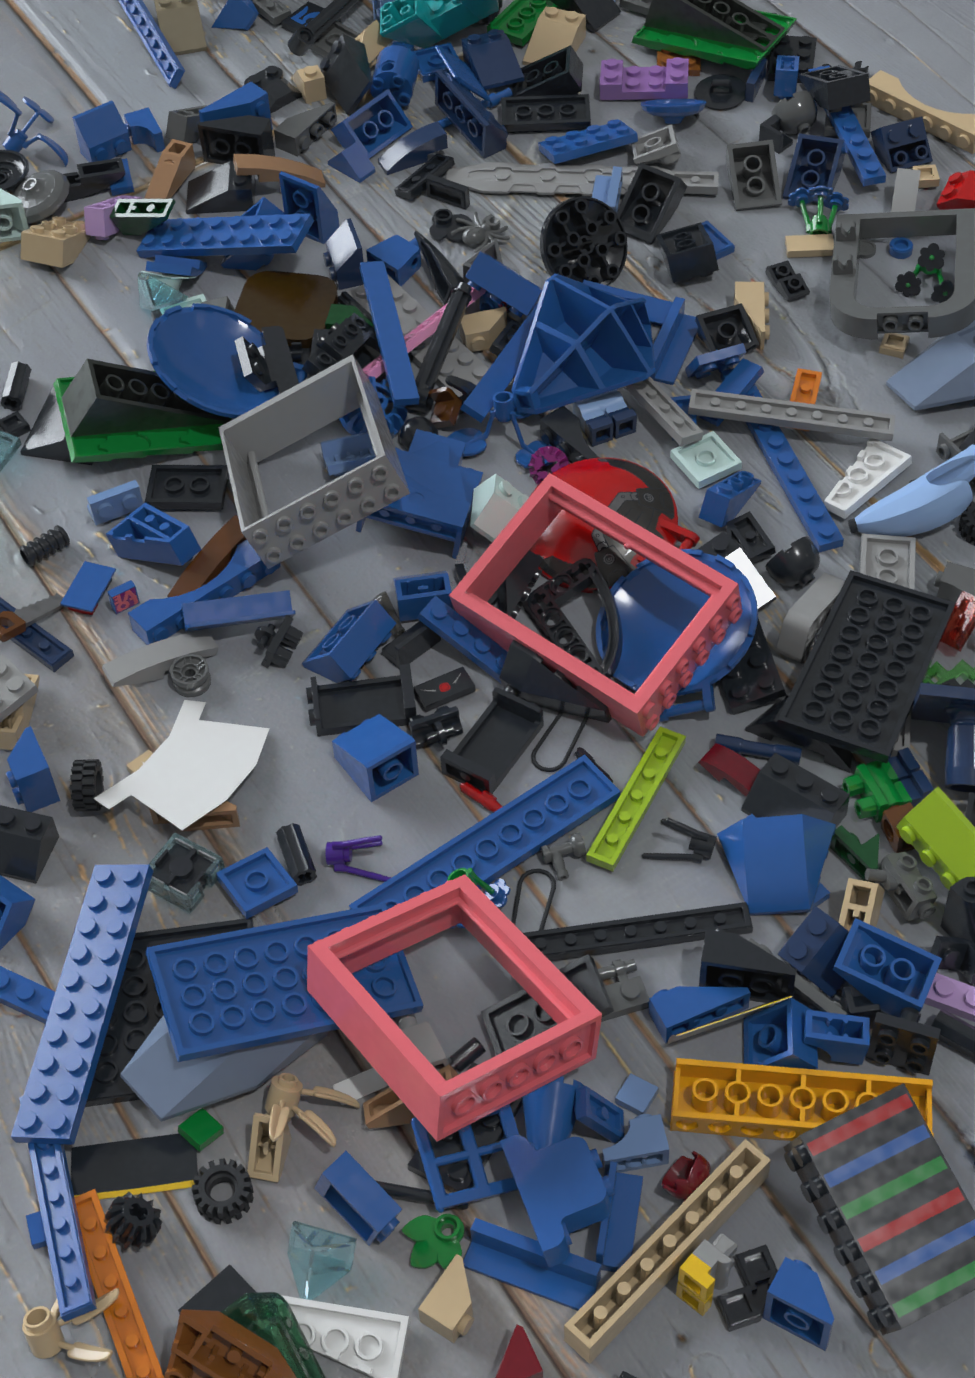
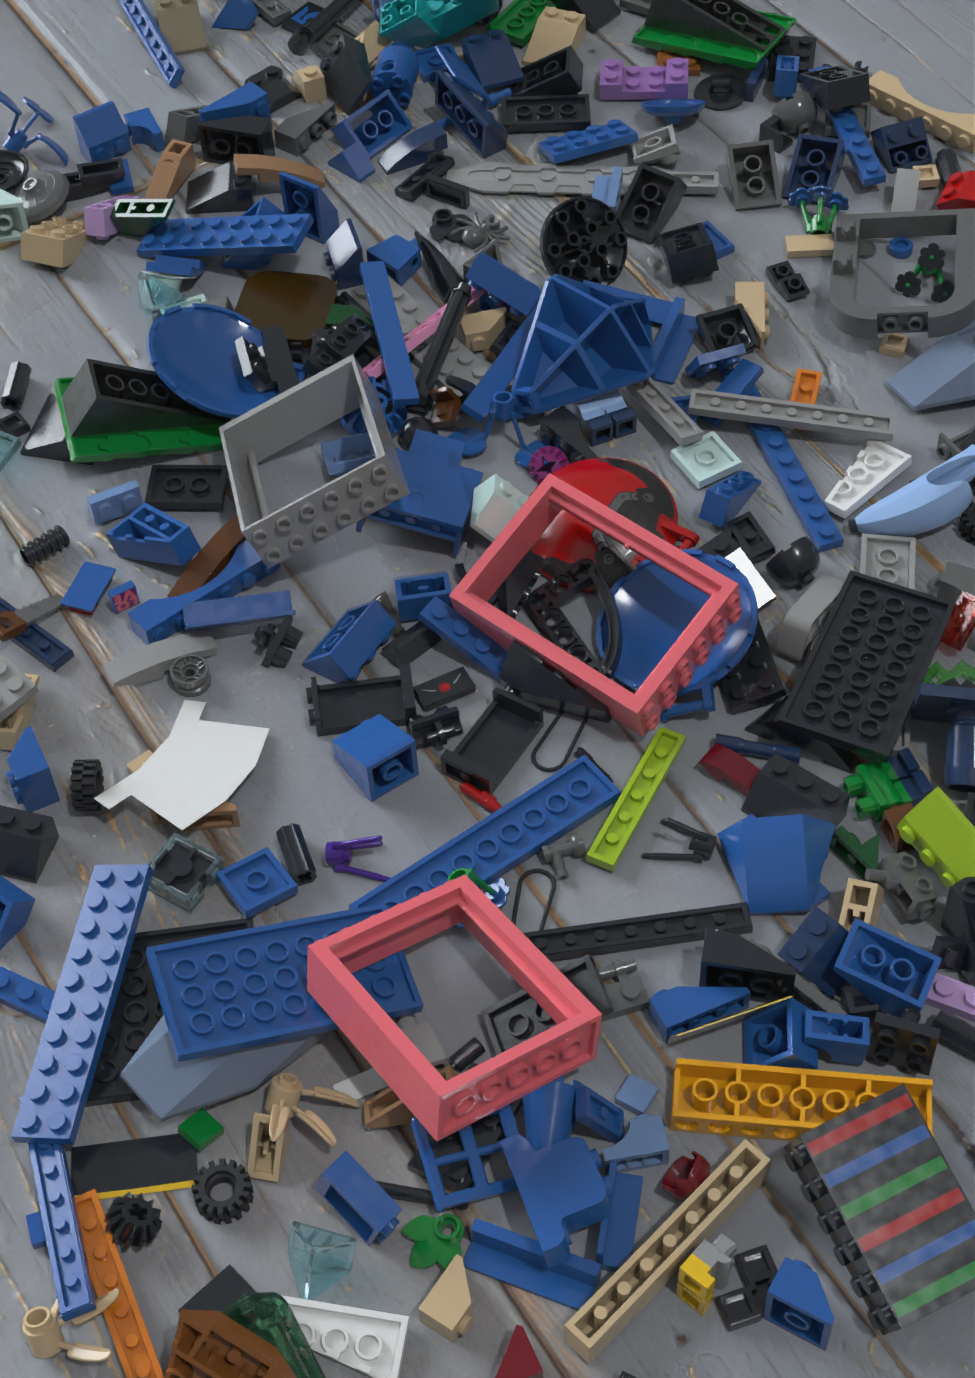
none -> black axle [935,148,962,188]

